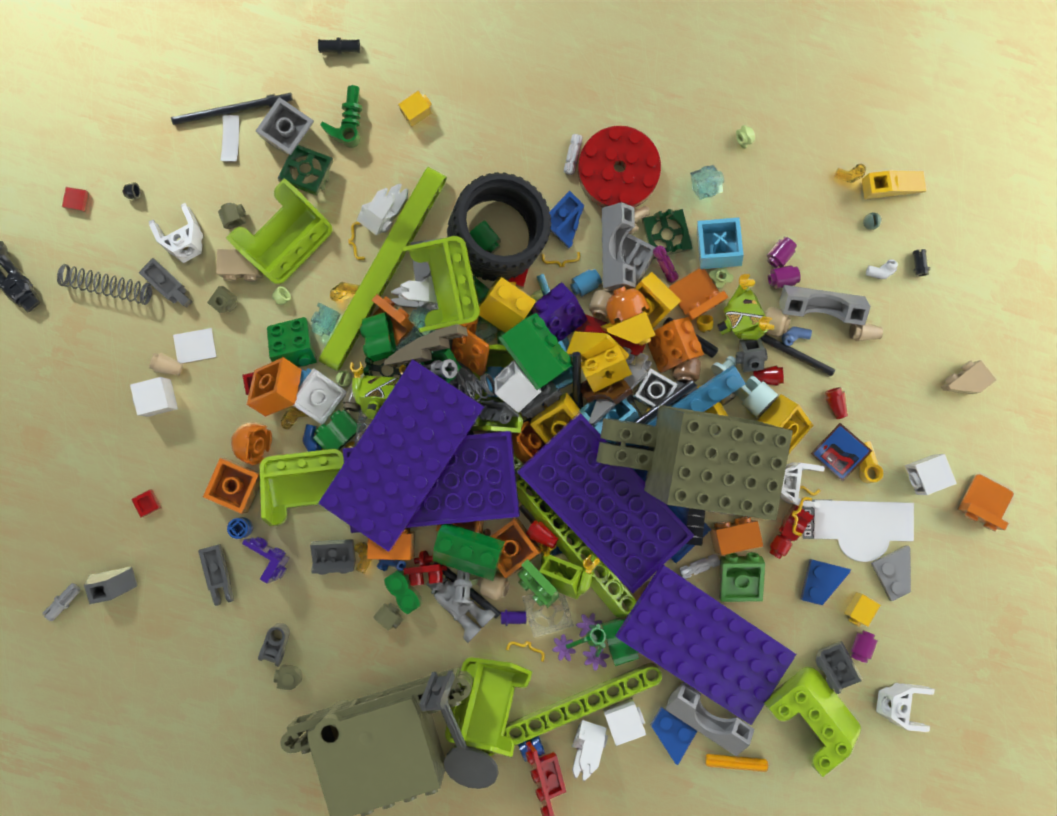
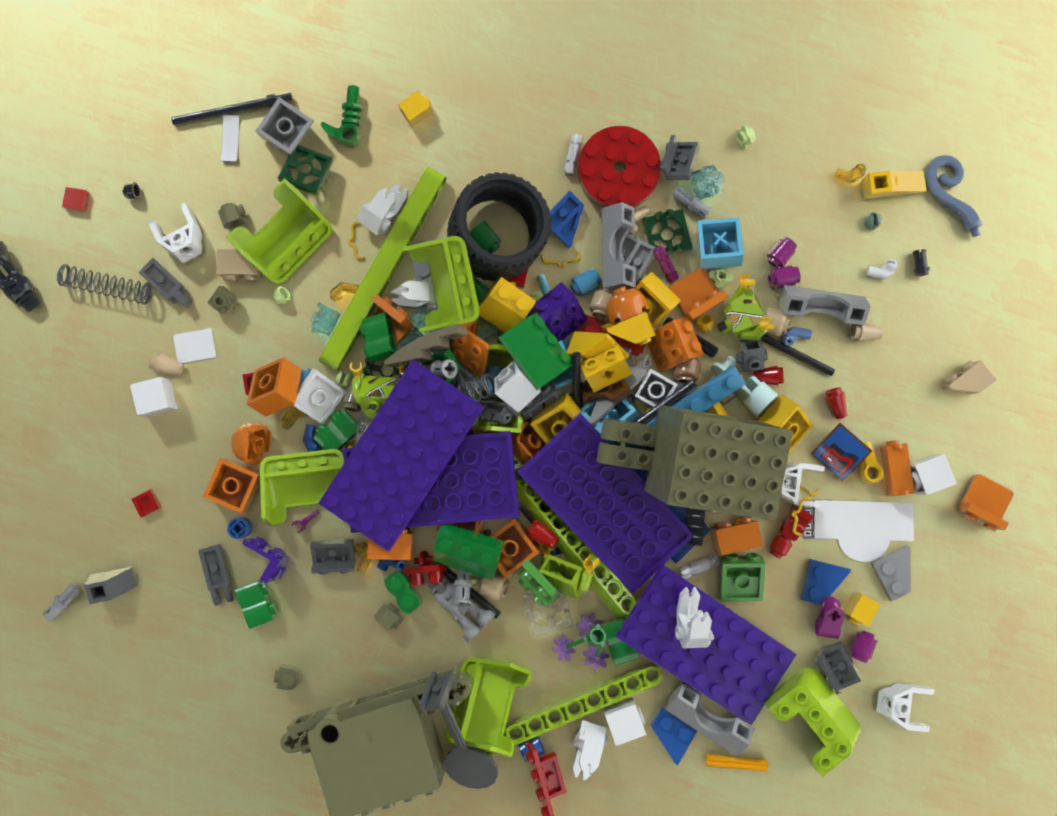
dark grey piece [258,623,290,667] -> none
green bracket [267,317,317,367] -> none
black pin [318,37,360,54] -> none
dark purple pin [501,609,527,626] -> none
yellow piece [506,641,545,662] -> none
none -> green brick [235,579,278,629]
none -> magenta hand [291,509,320,533]
none -> dark grey bracket [660,135,700,180]
none -> light grey axle [672,186,712,219]
none -> white piece [675,587,714,649]
none -> magenta piece [815,597,844,639]
none -> orange brick [880,440,915,496]
none -> sand blue plant [925,155,982,237]

